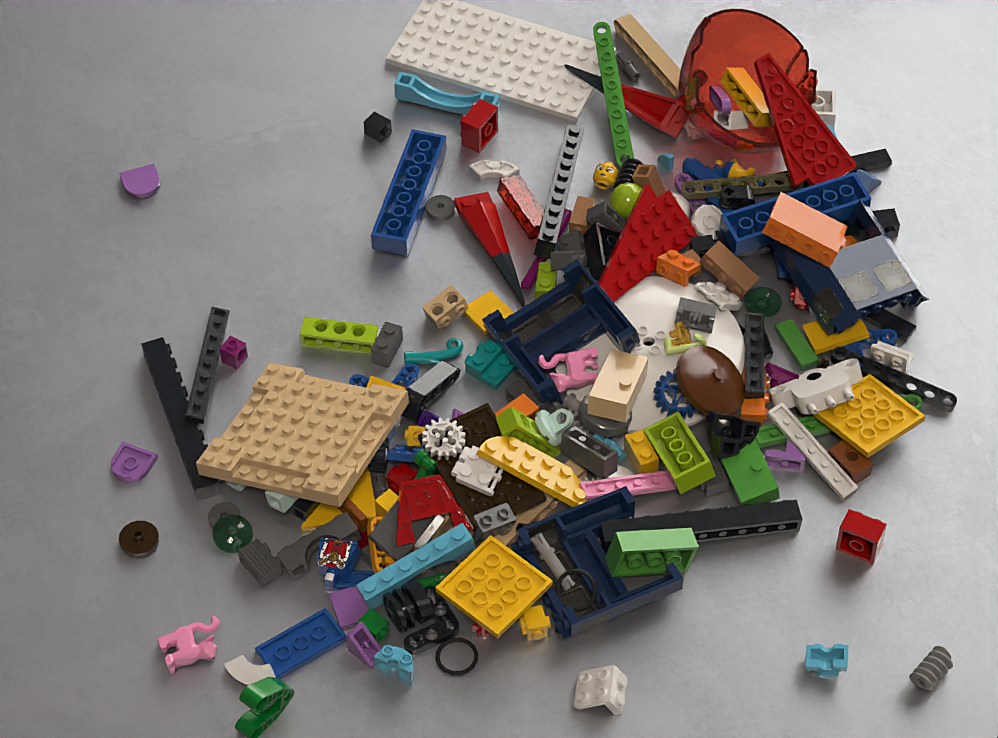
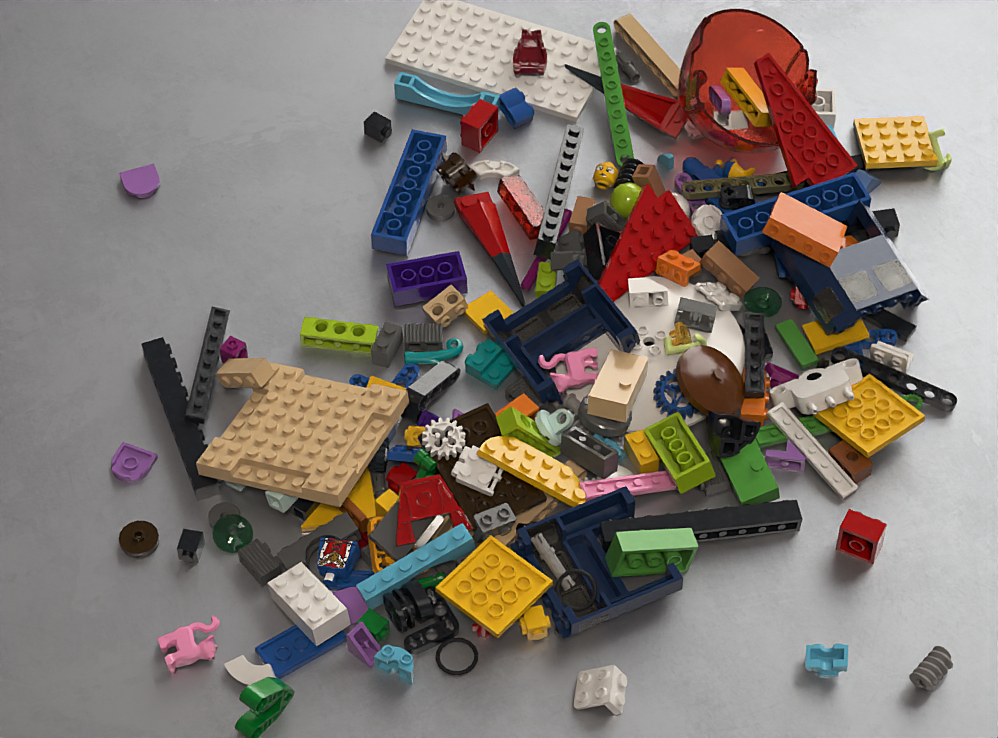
none -> black brick [177,528,205,563]
none -> tan brick [215,358,275,388]
none -> white brick [267,562,351,646]
none -> dark purple brick [386,251,468,306]
none -> dark grey brick [404,323,443,352]
none -> dark brown brick [436,152,478,195]
none -> blue brick [500,87,534,129]
none -> dark red animal [513,29,547,76]
none -> white slope [628,277,668,308]
none -> yellow plate [853,116,938,169]
none -> yellowish green piece [921,128,952,171]

